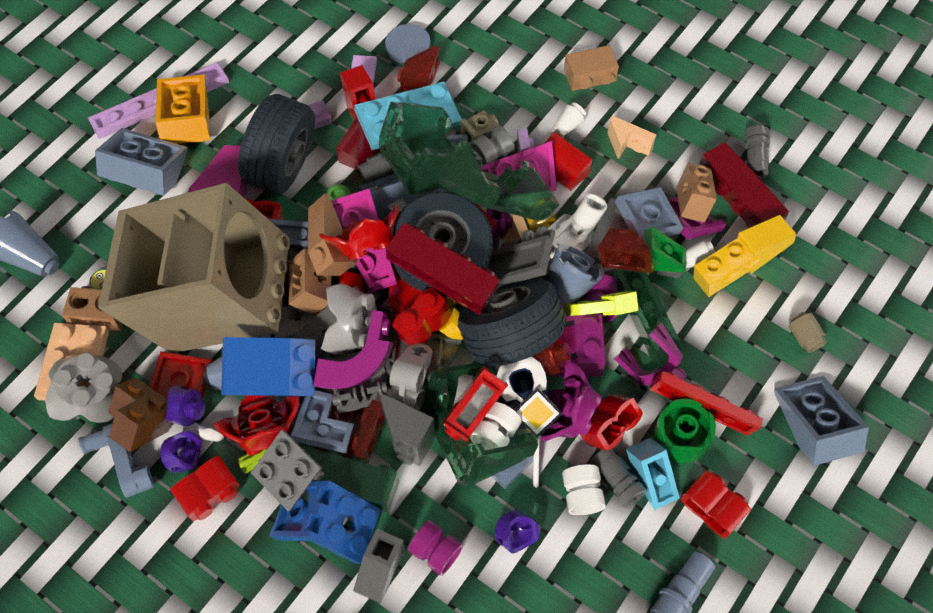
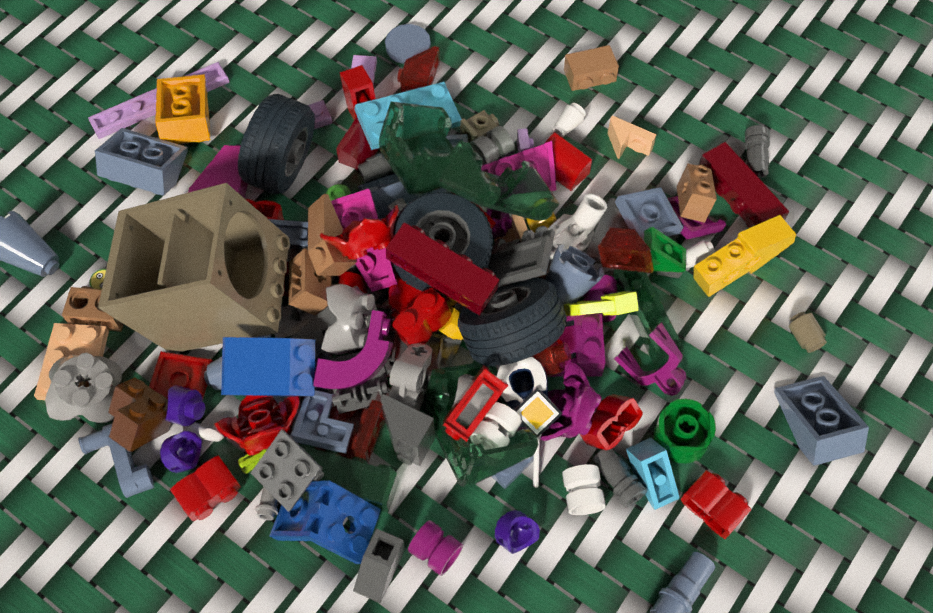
red plate [649,371,763,436] -> none
none -> light grey pin [255,486,278,520]

